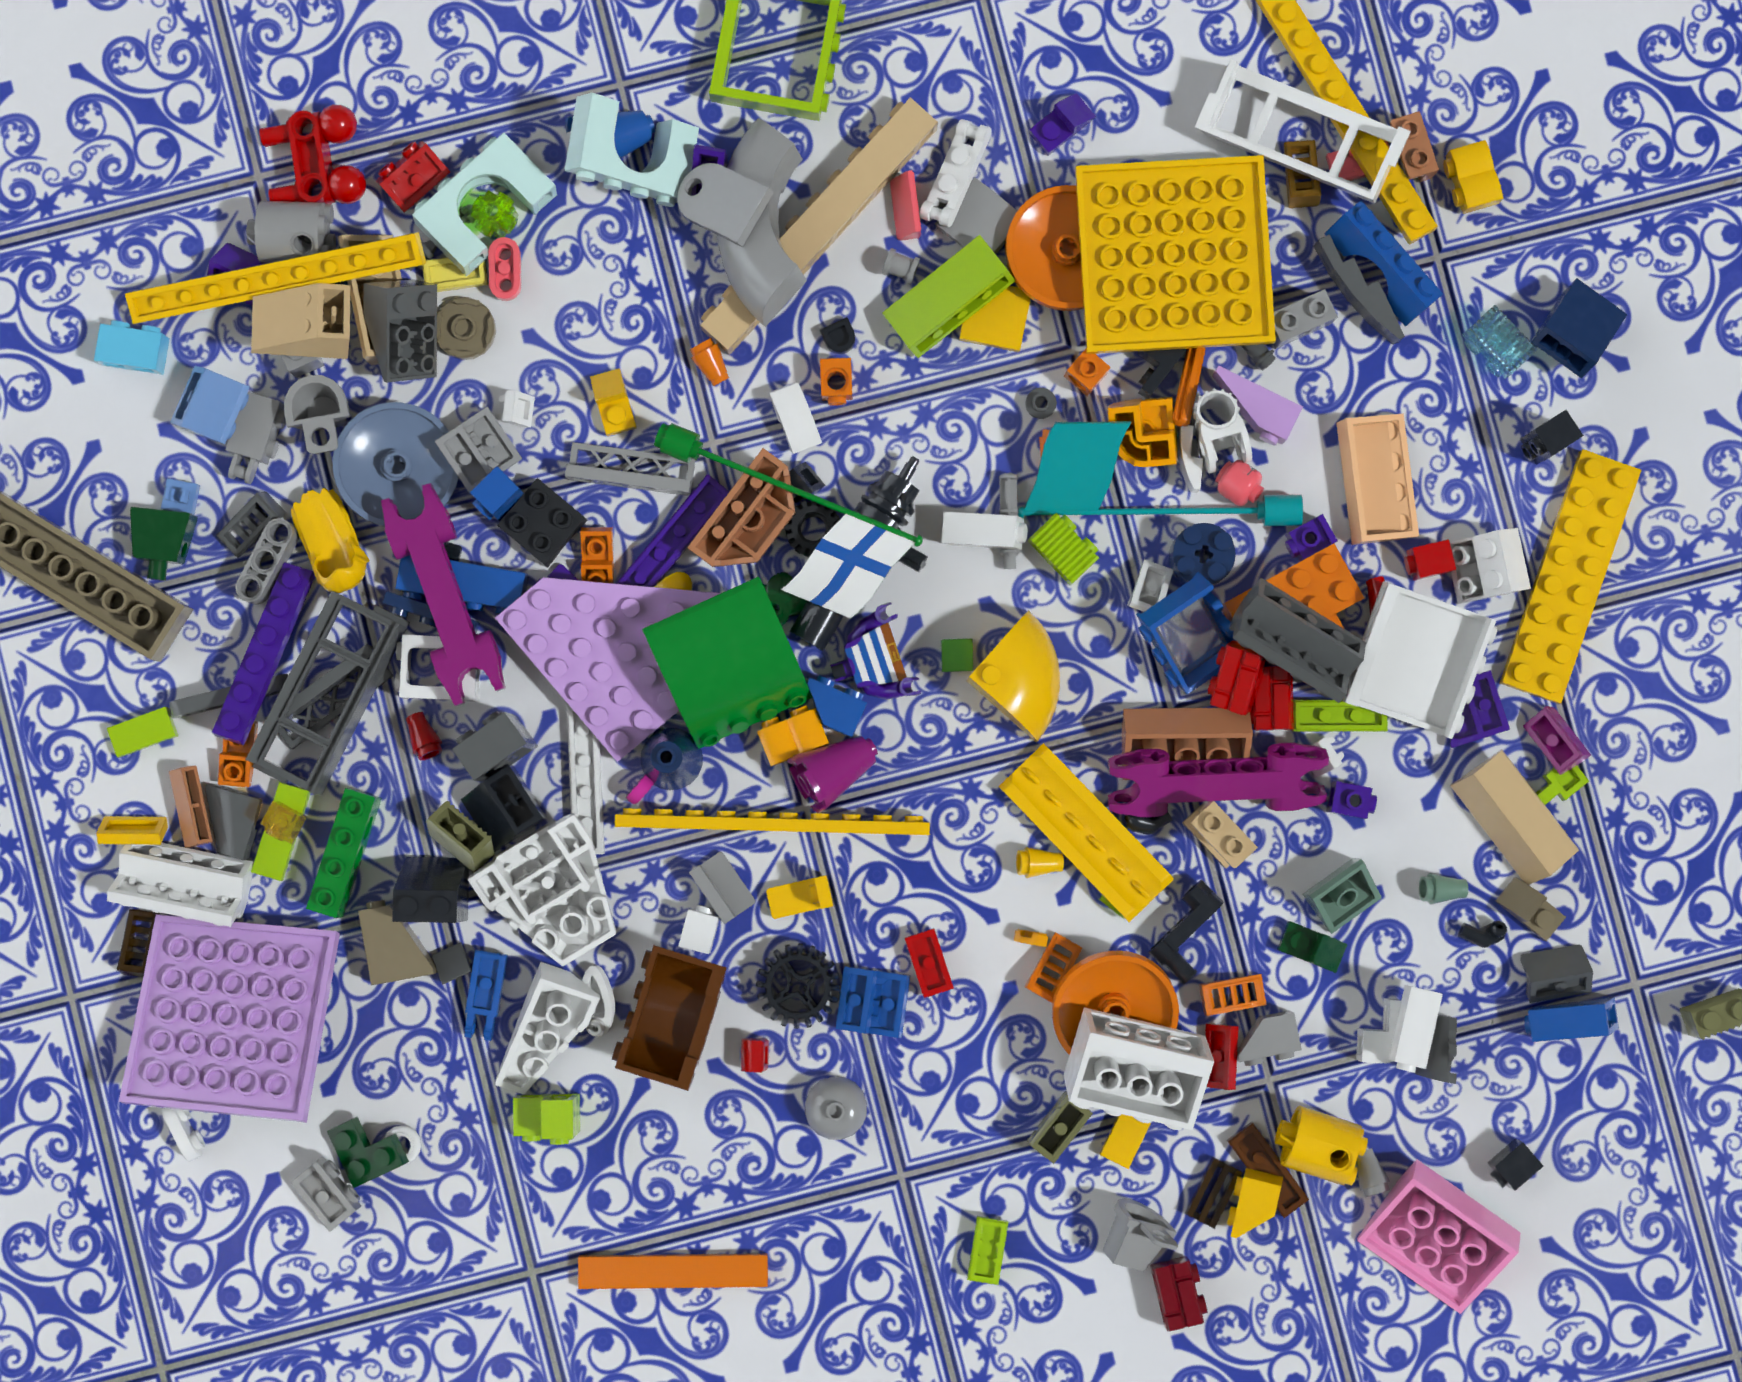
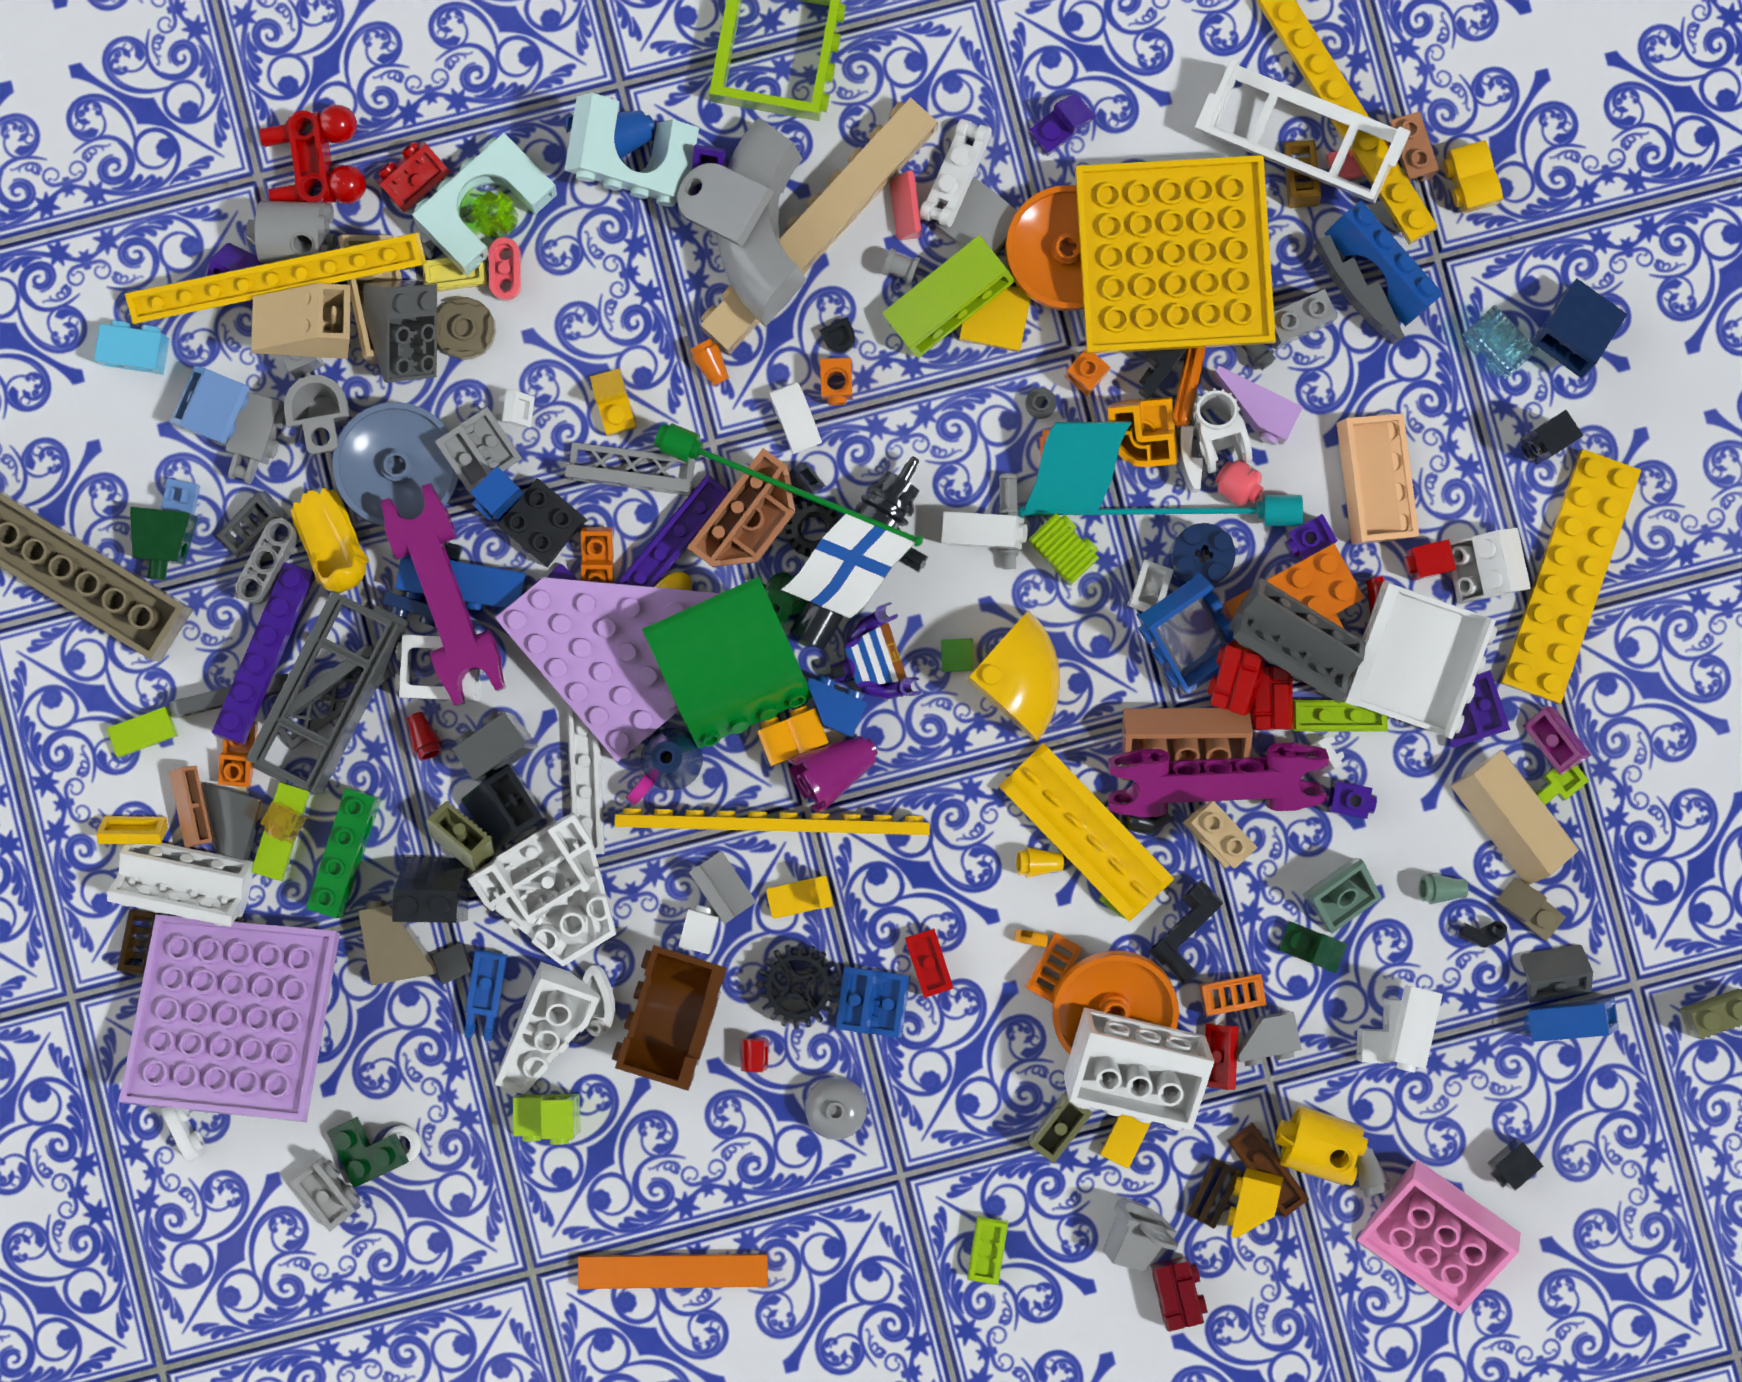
dark grey slope [1415,1014,1457,1084] -> none

